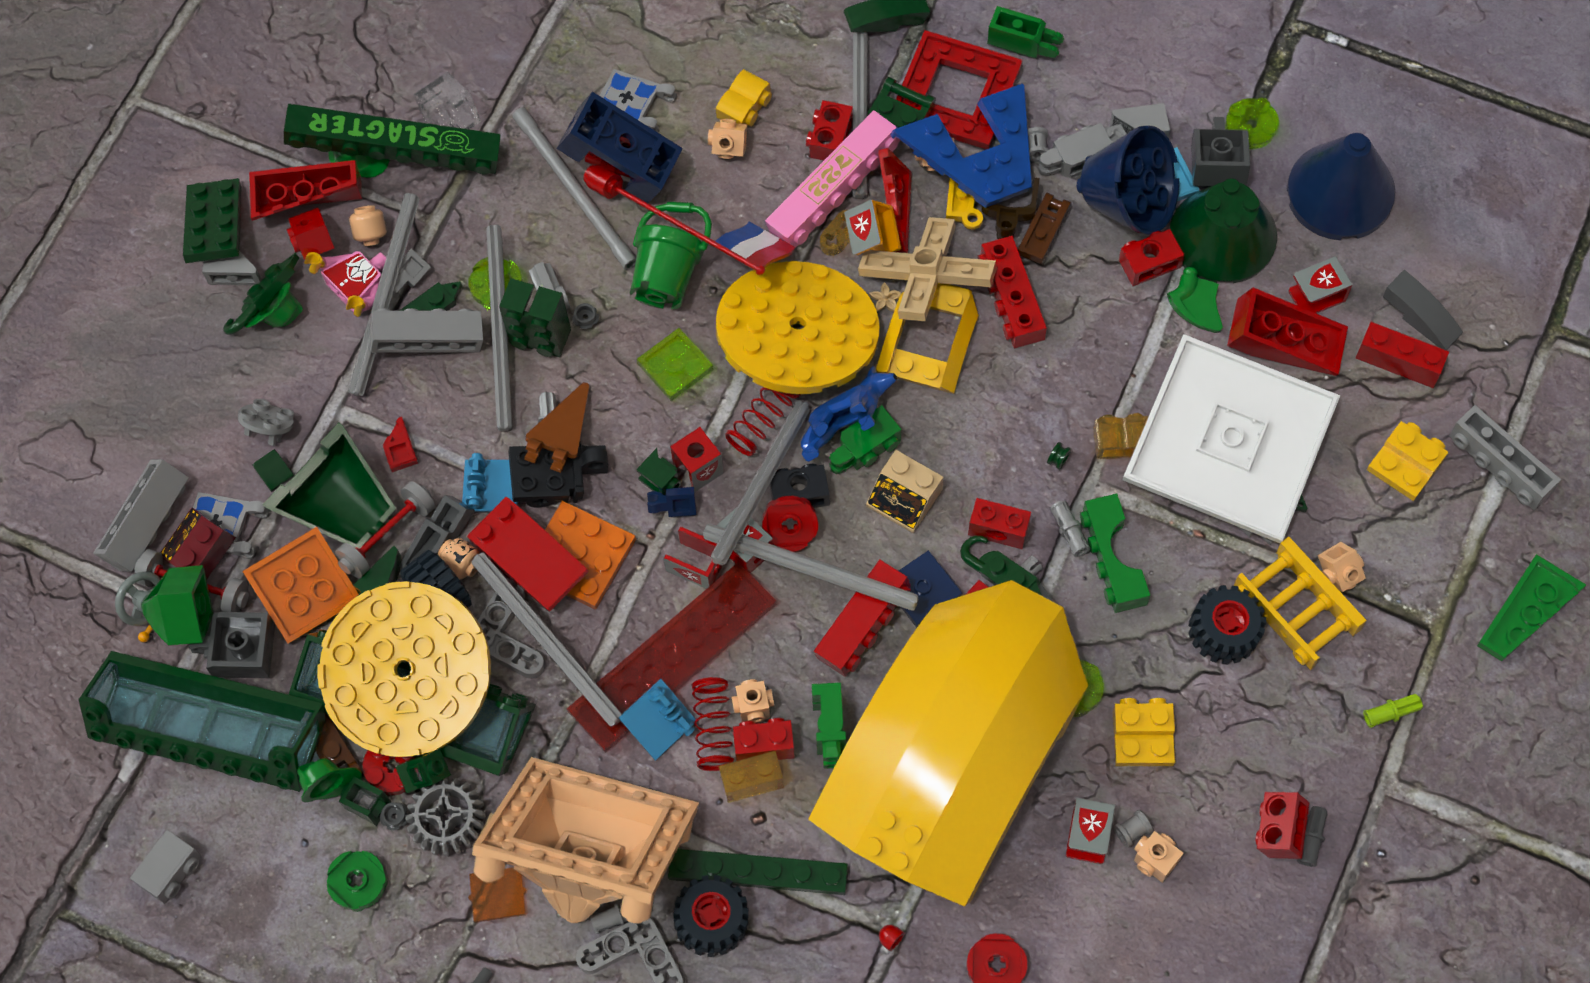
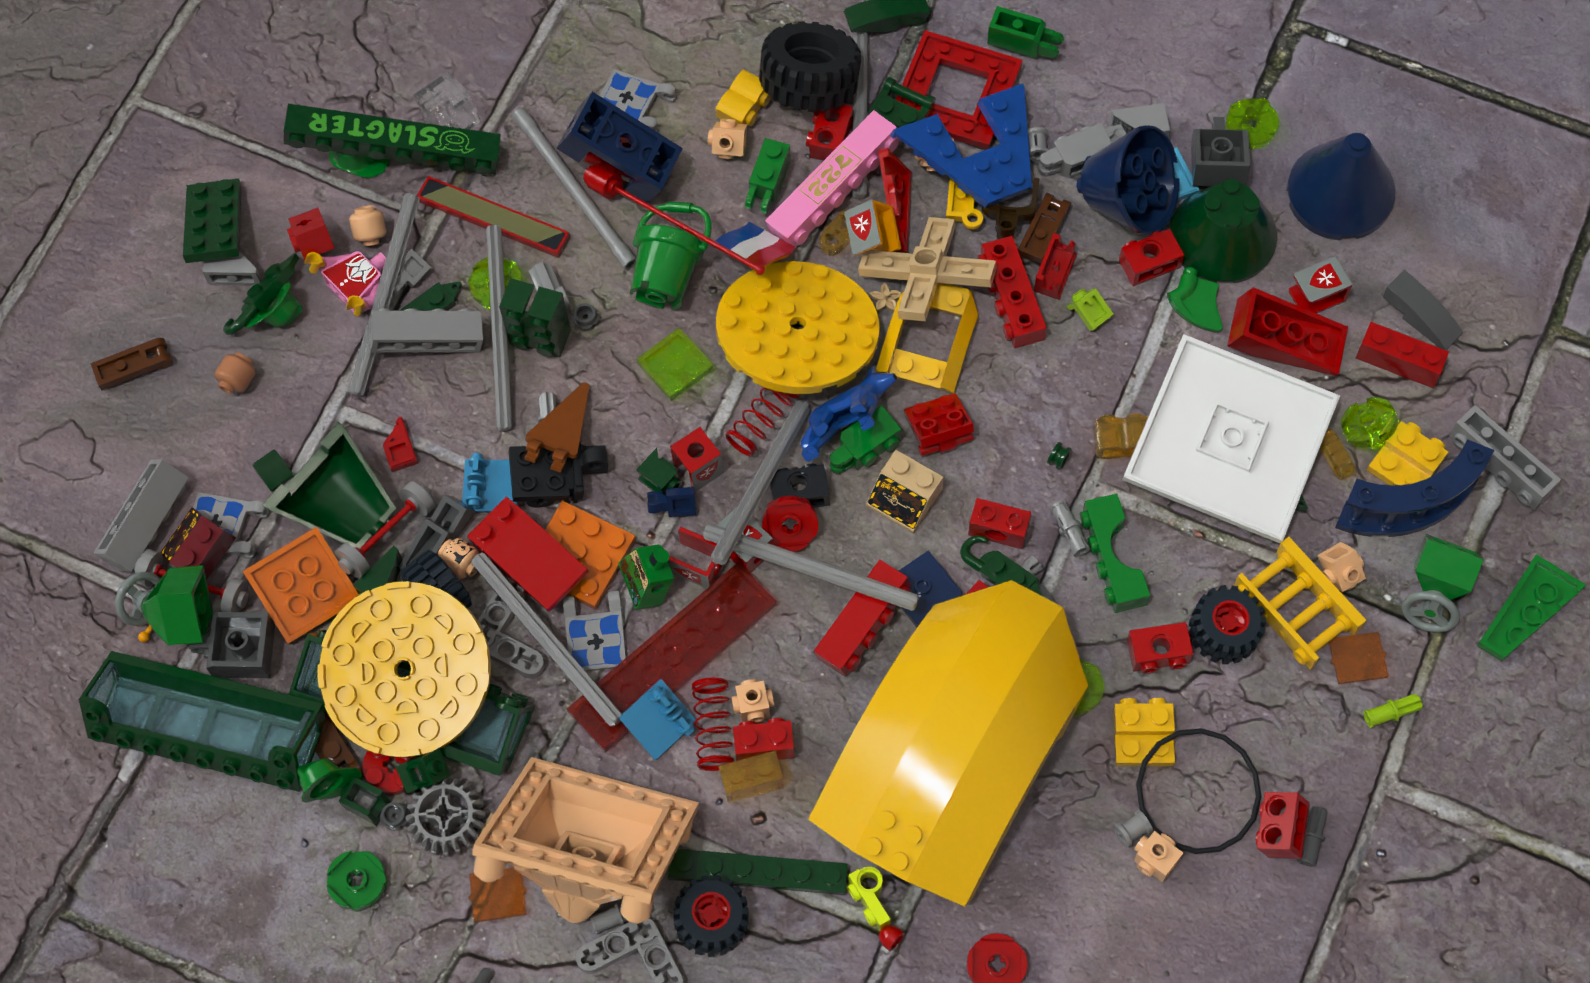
light grey hinge [130,830,201,904] -> none
light grey plate [238,399,294,446] -> none
red wedge [249,160,362,221] -> none
green hips [812,682,846,769] -> none
piece [1066,798,1115,864] -> none
none -> reddish brown plate [90,338,173,391]
none -> nougat head [214,352,256,394]
none -> tile [417,176,570,258]
none -> light grey flag [563,591,627,671]
none -> green torso [618,544,673,610]
none -> green hinge [745,138,791,214]
none -> black tyre [759,21,861,112]
none -> neon yellow plate [847,867,890,931]
none -> red plate [904,393,974,456]
none -> red hinge [1034,233,1077,300]
none -> lime bracket [1066,288,1114,331]
none -> red brick [1127,622,1193,674]
none -> black piece [1136,728,1261,854]
none -> clear yellow beam [1320,429,1355,480]
none -> clear orange piece [1329,632,1389,685]
none -> dark blue fence [1335,439,1494,537]
none -> clear neon green plate [1341,397,1399,450]
none -> green piece [1402,534,1484,633]

